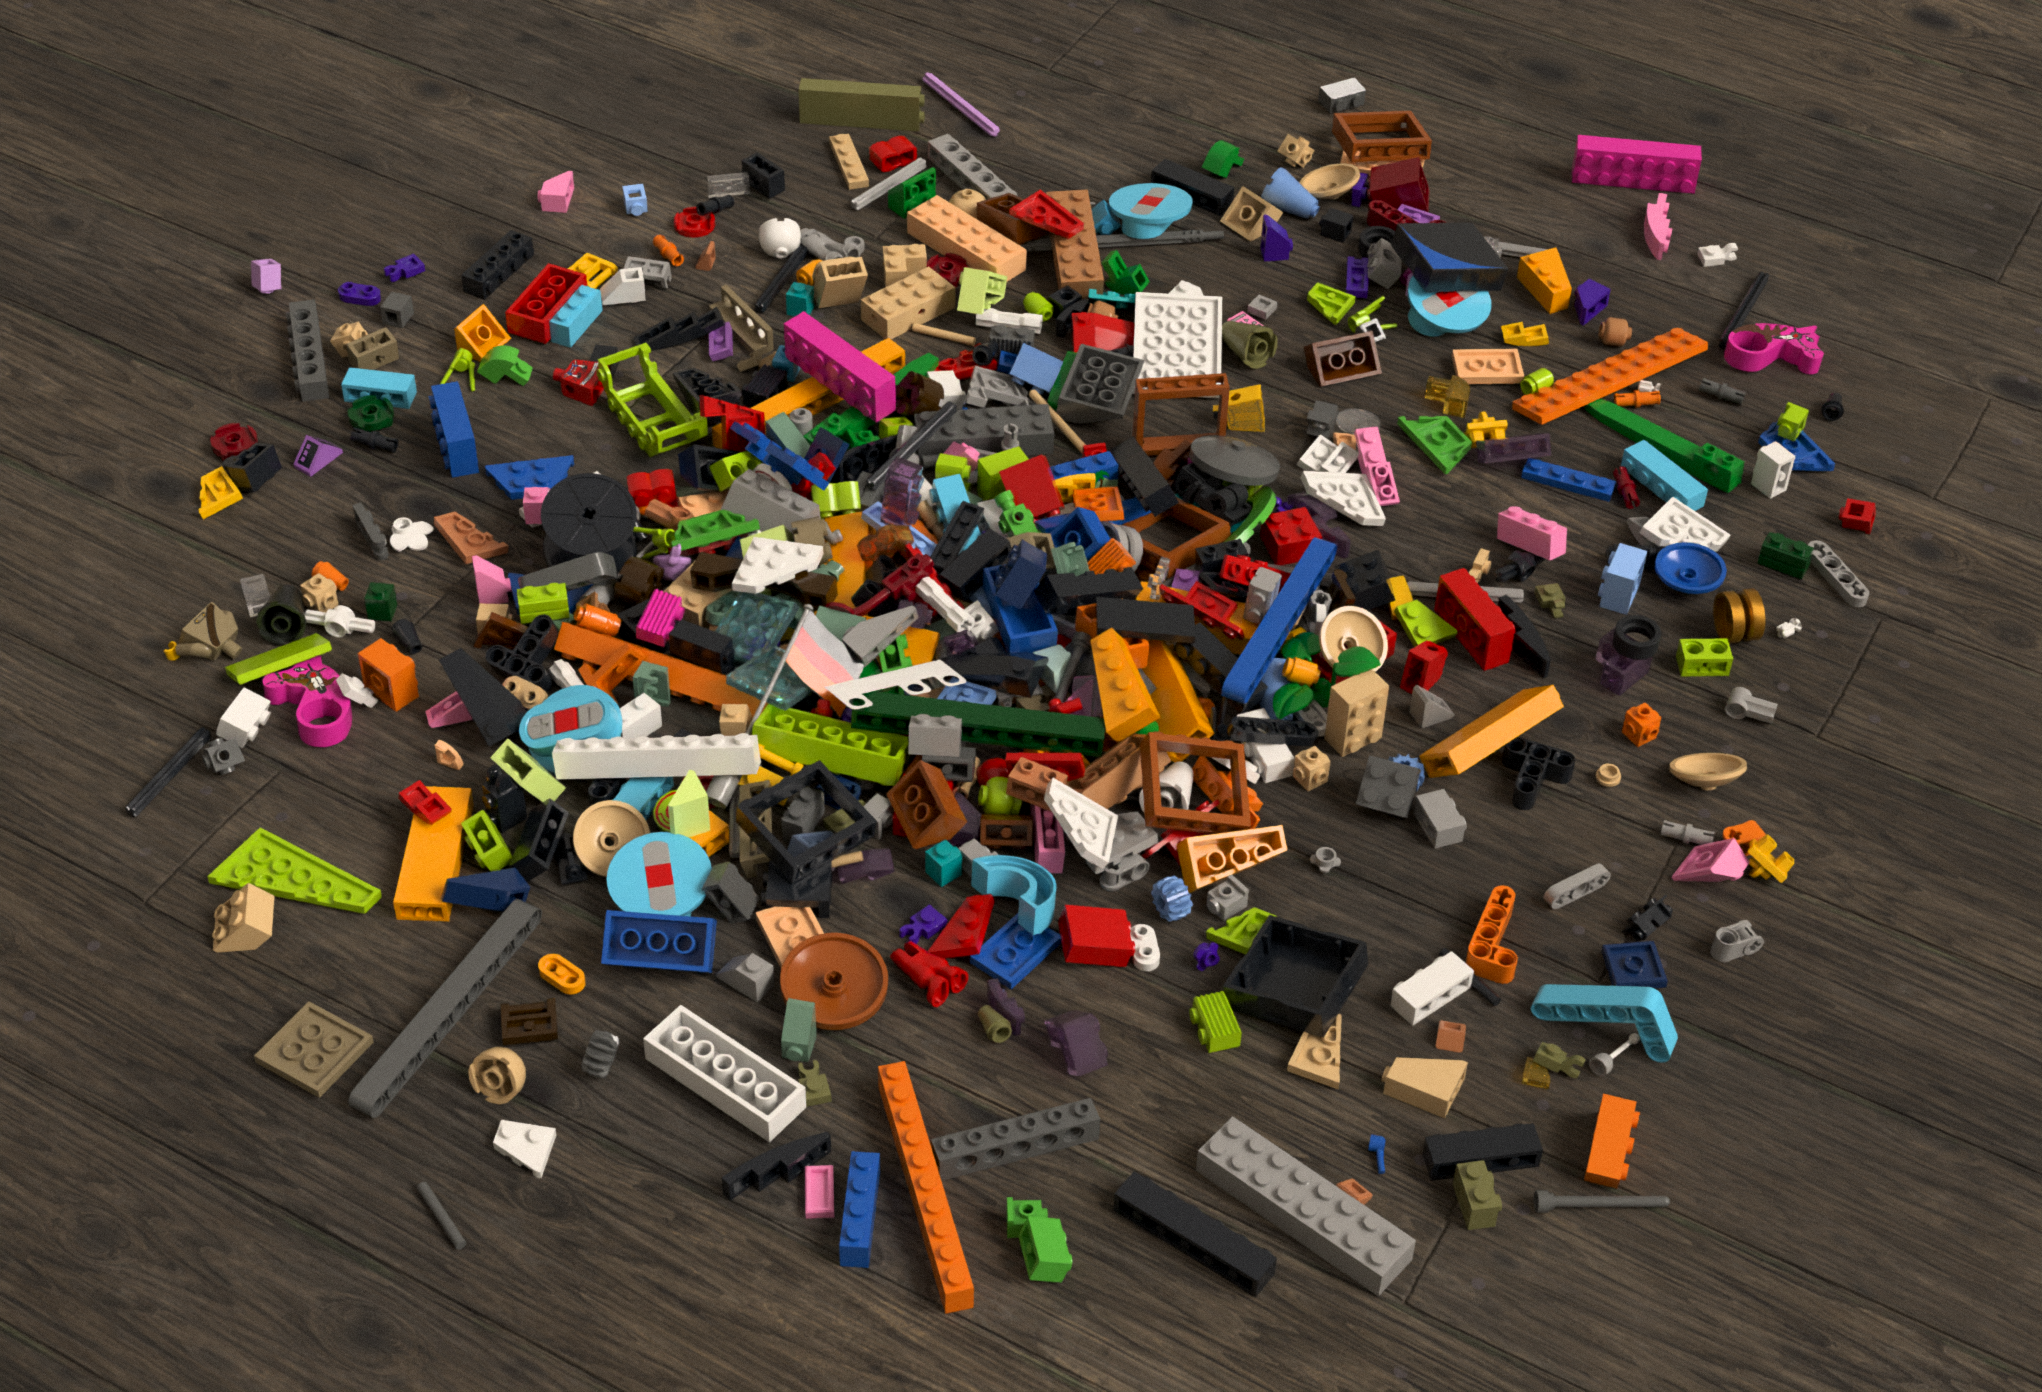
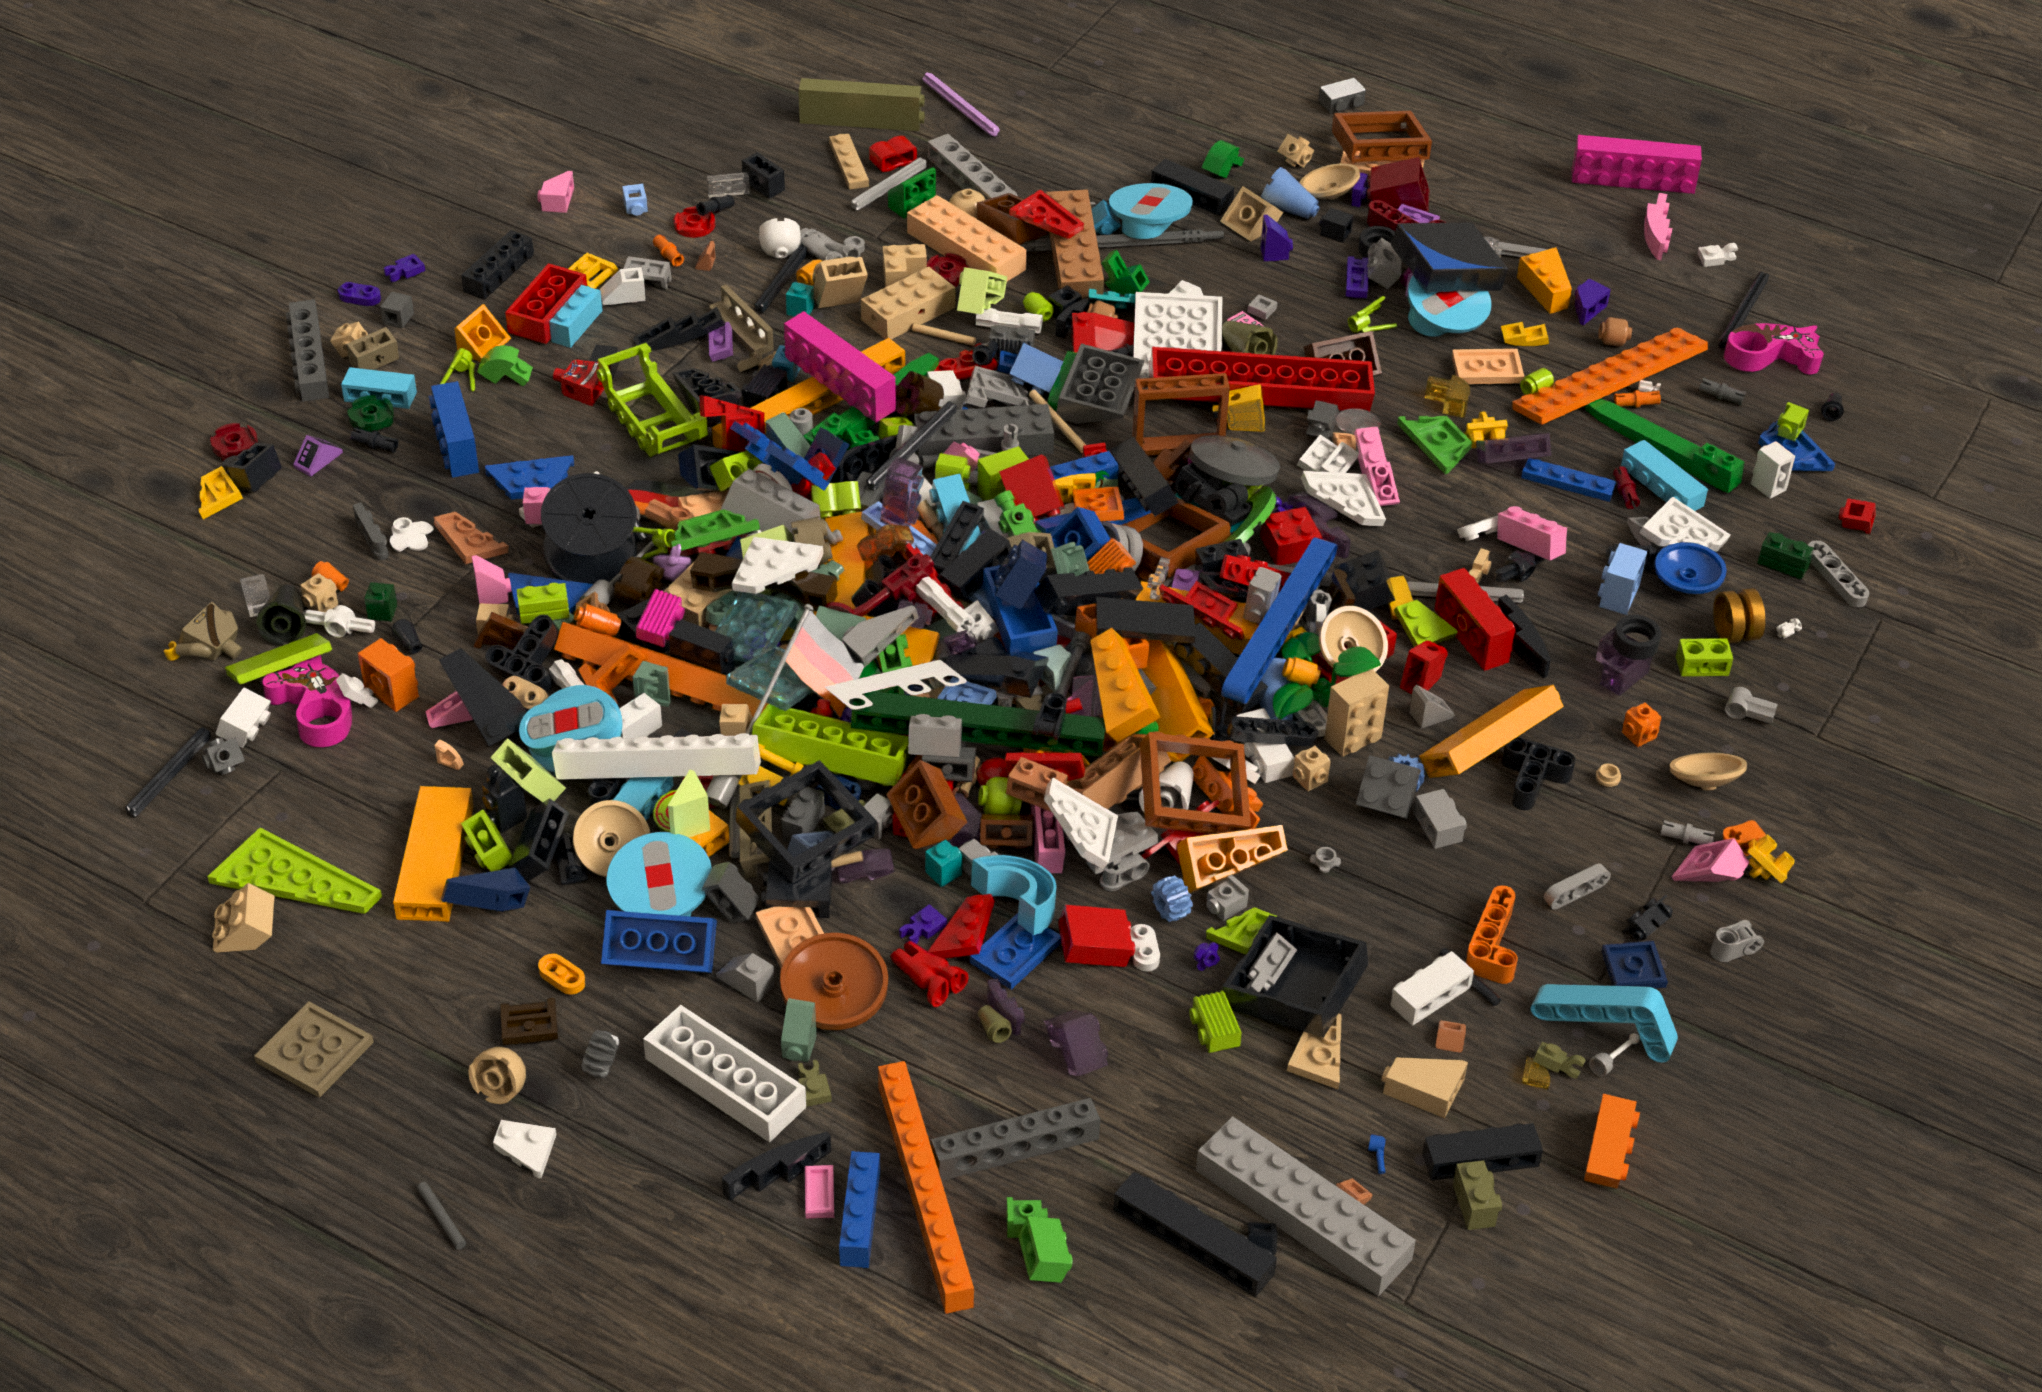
lavender brick [251,259,281,293] -> none
dark grey beam [348,899,542,1118] -> none
red slope [398,780,452,825] -> none
dark grey beam [518,552,619,592] -> none
red brick [627,469,677,507] -> none
lime wing [1307,282,1356,325] -> none
brick [1355,318,1386,343] -> none
dark grey piece [1533,1190,1670,1213] -> none
olive plate [1534,583,1566,618] -> none
none -> black piece [1033,692,1067,741]
none -> red brick [1149,347,1375,412]
none -> light grey hinge [1245,933,1297,992]
none -> black slope [1247,1222,1278,1255]
none -> white plate [1457,516,1498,541]

